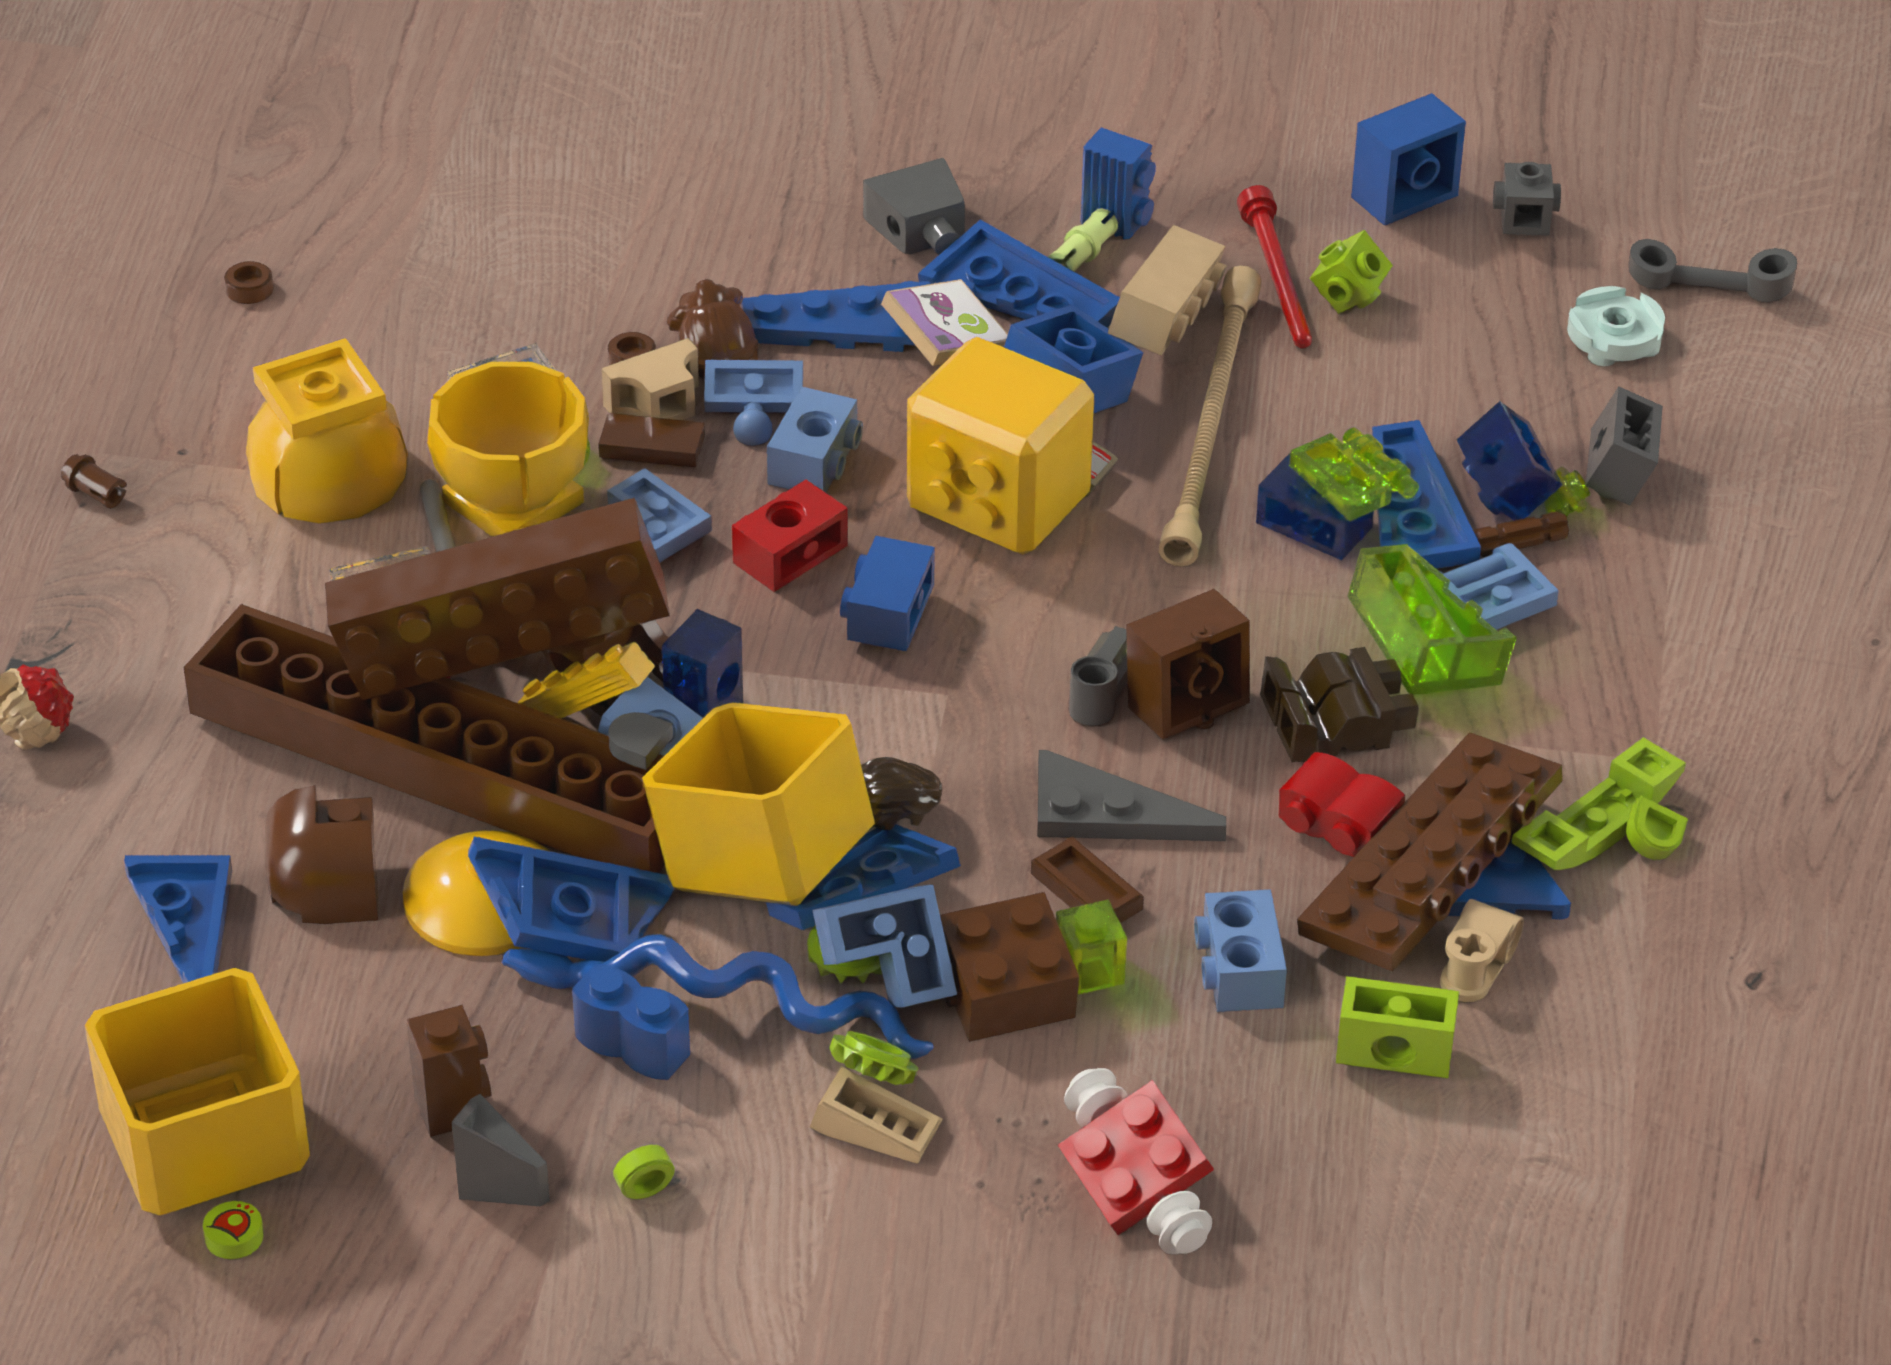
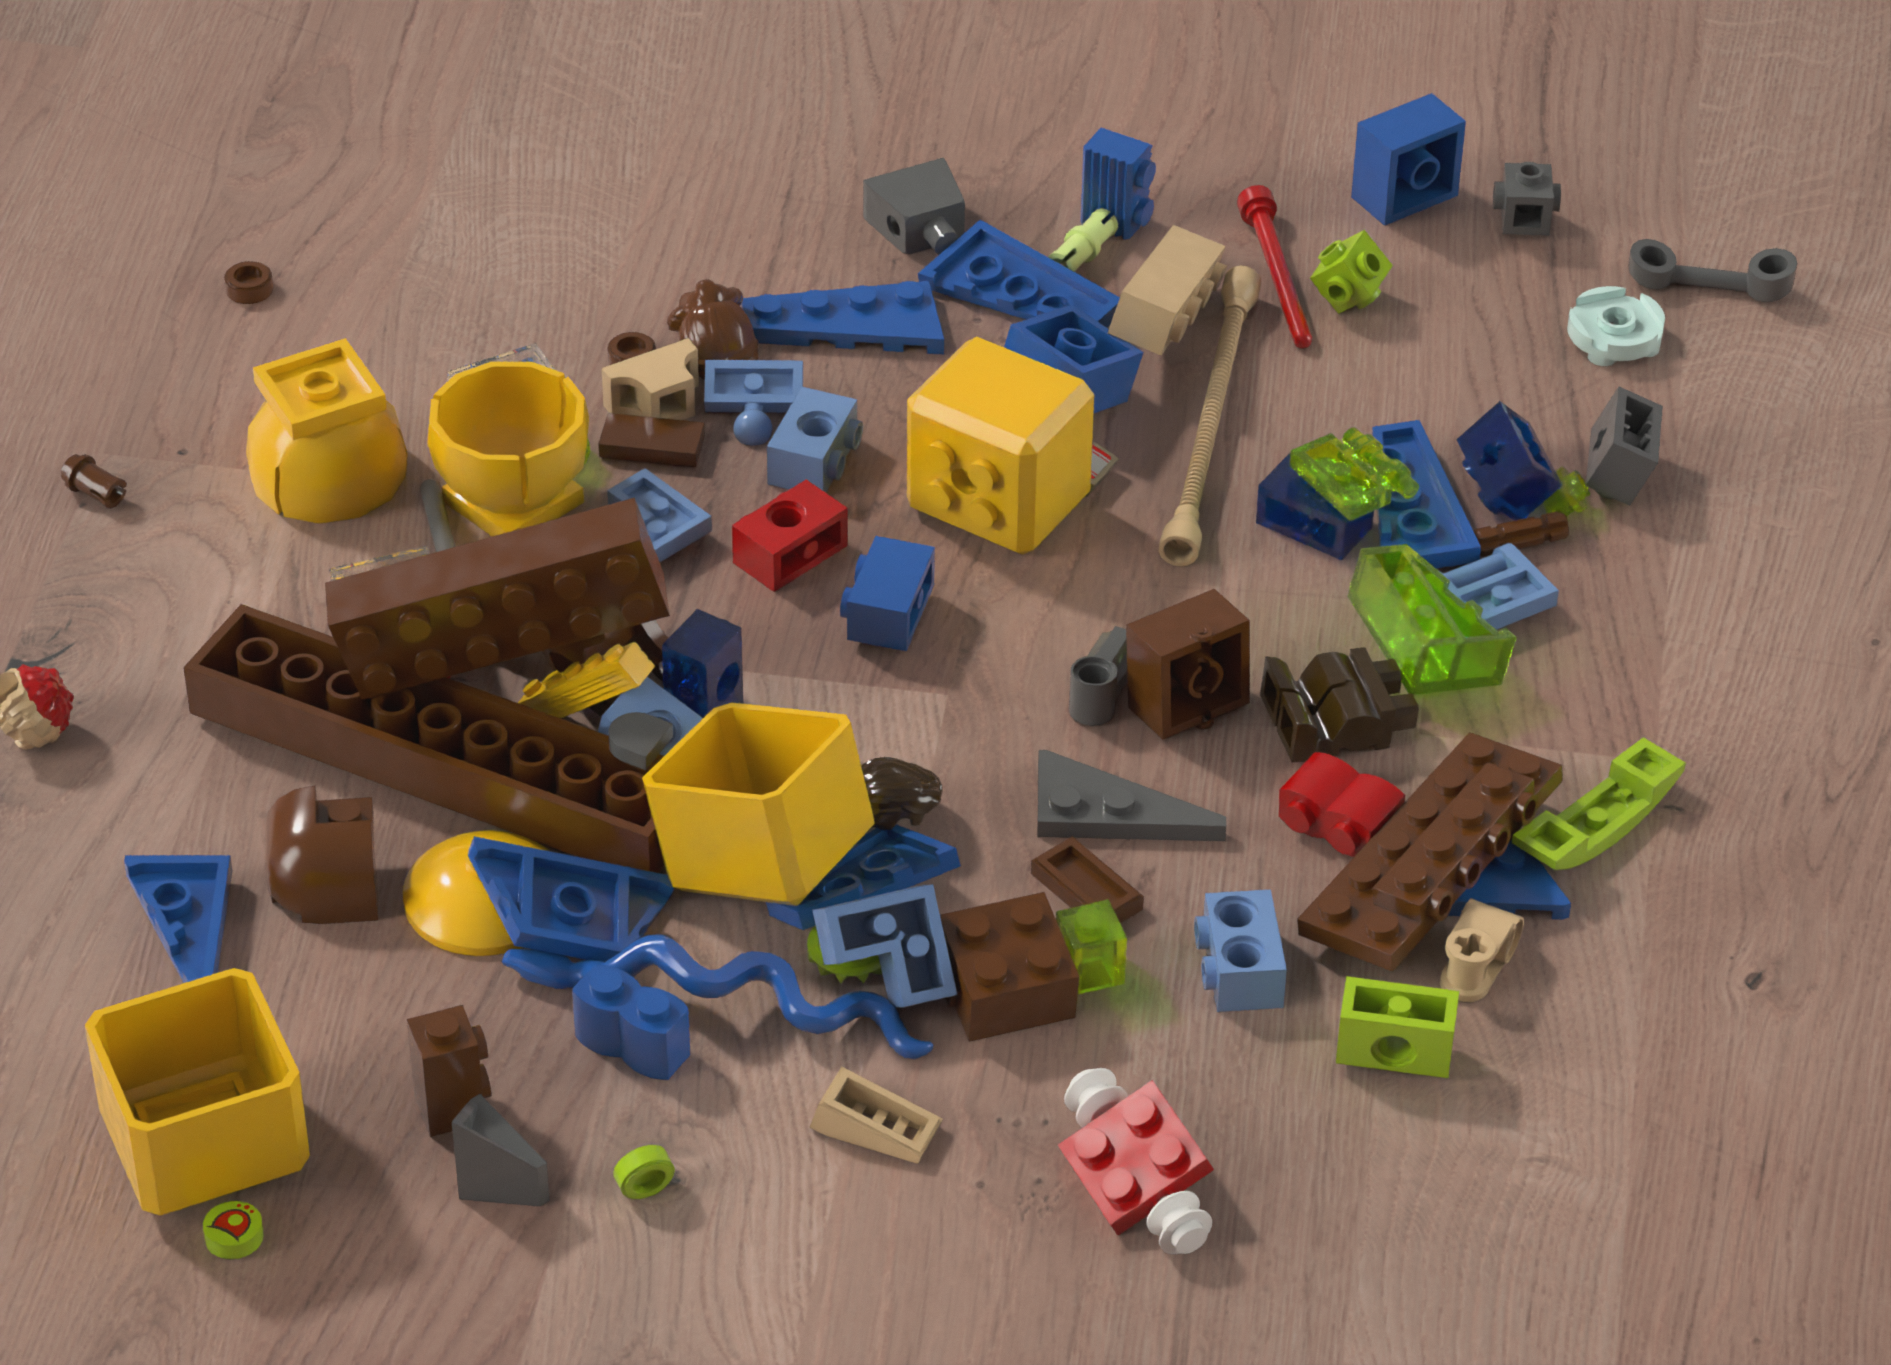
lime gear [829,1031,918,1085] -> none
tile [881,279,1008,366] -> none
lime tile [1626,796,1688,860] -> none

